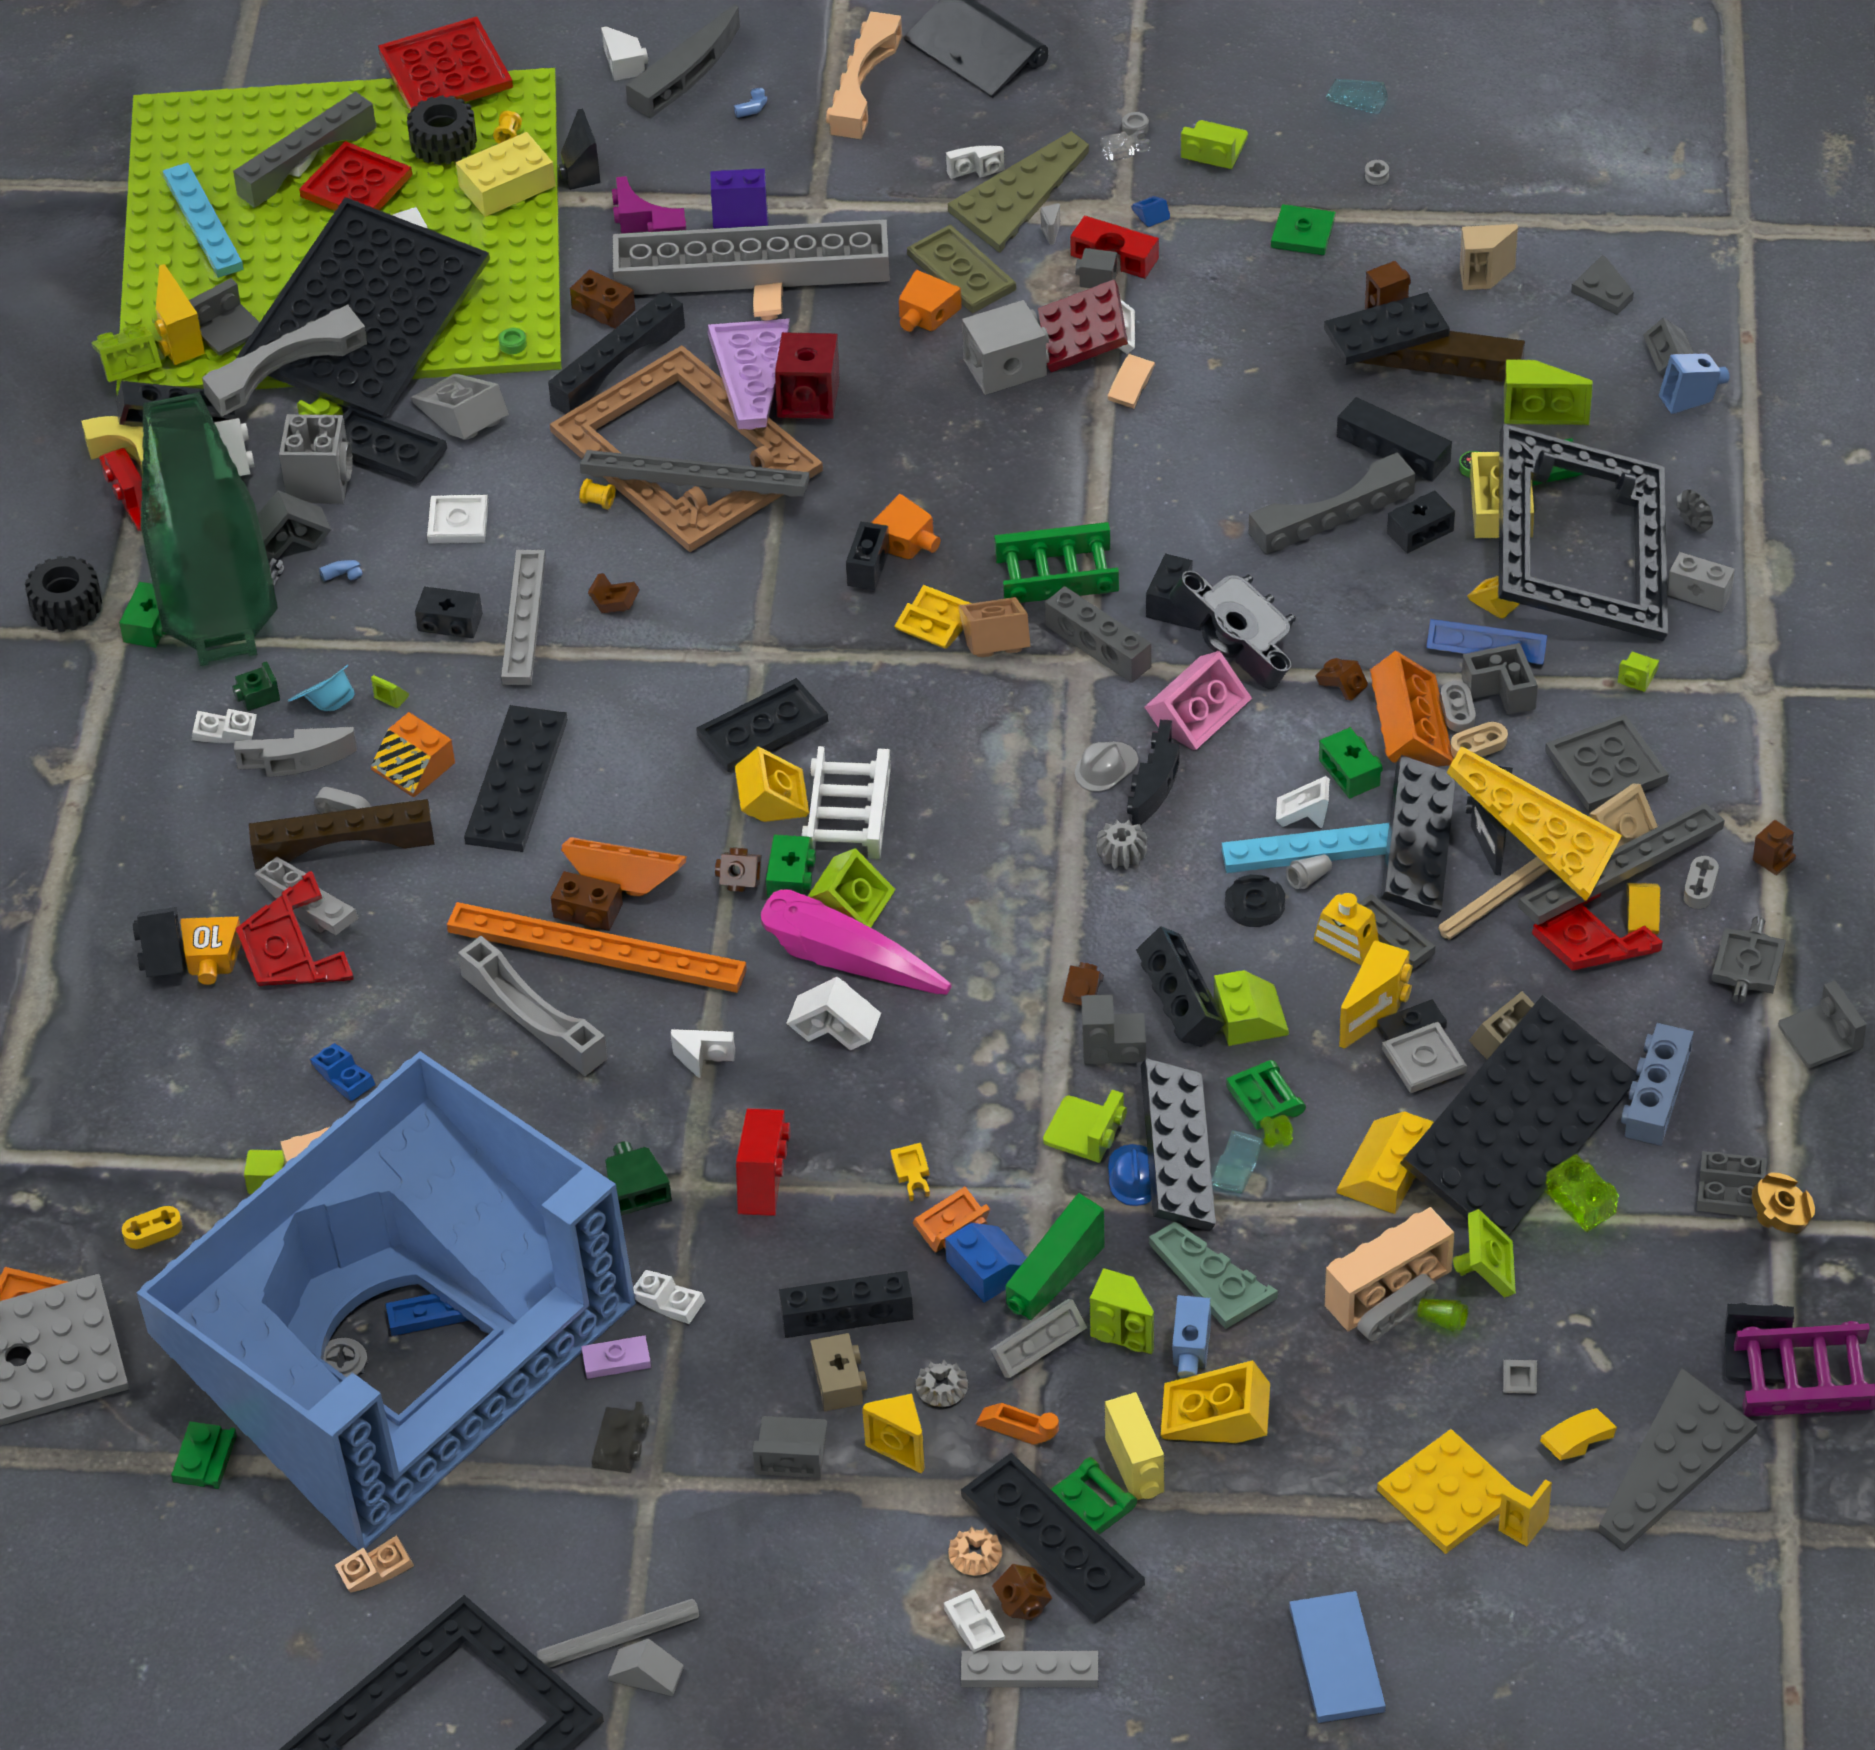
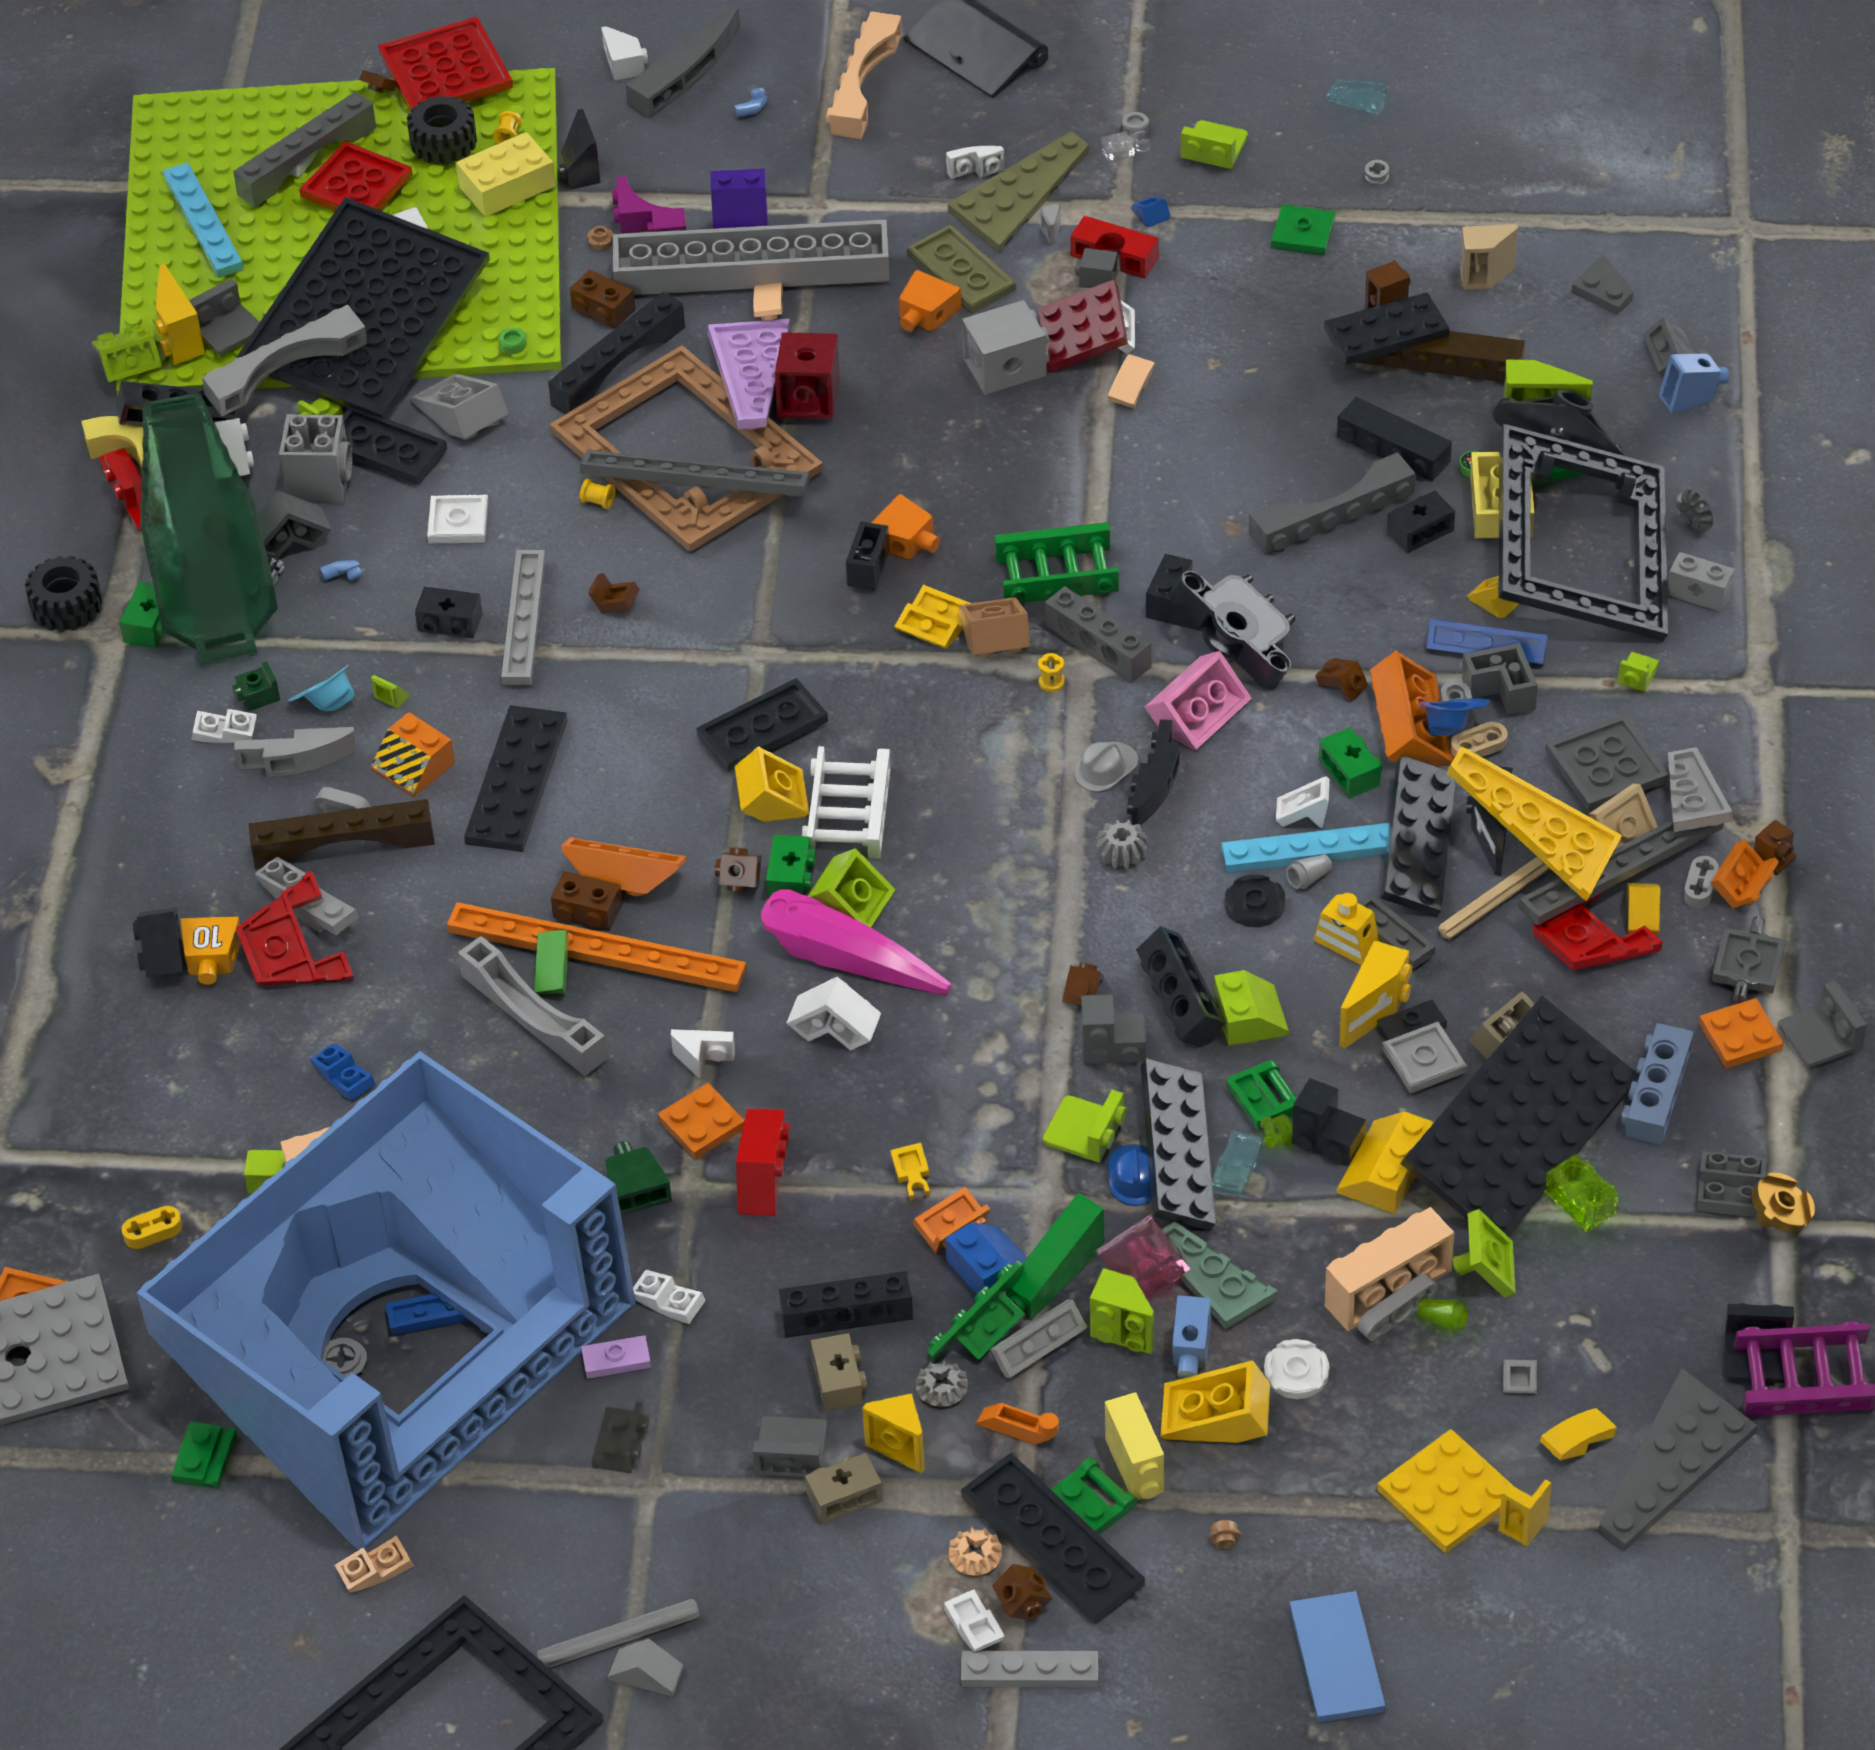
none -> reddish brown plate [359,70,396,93]
none -> bright green slope [534,930,569,995]
none -> medium nougat plate [587,226,613,251]
none -> orange plate [657,1083,744,1160]
none -> dark tan brick [805,1453,883,1524]
none -> green bracket [927,1260,1025,1362]
none -> yellow bush [1038,653,1065,692]
none -> clear pink slope [1097,1214,1190,1300]
none -> medium nougat plate [1208,1520,1242,1549]
none -> white tile [1264,1339,1330,1399]
none -> black brick [1292,1078,1367,1166]
none -> blue piece [1420,698,1490,736]
none -> black piece [1493,389,1624,456]
none -> light grey wing [1668,747,1733,832]
none -> orange plate [1699,998,1784,1069]
none -> orange bracket [1710,839,1779,908]

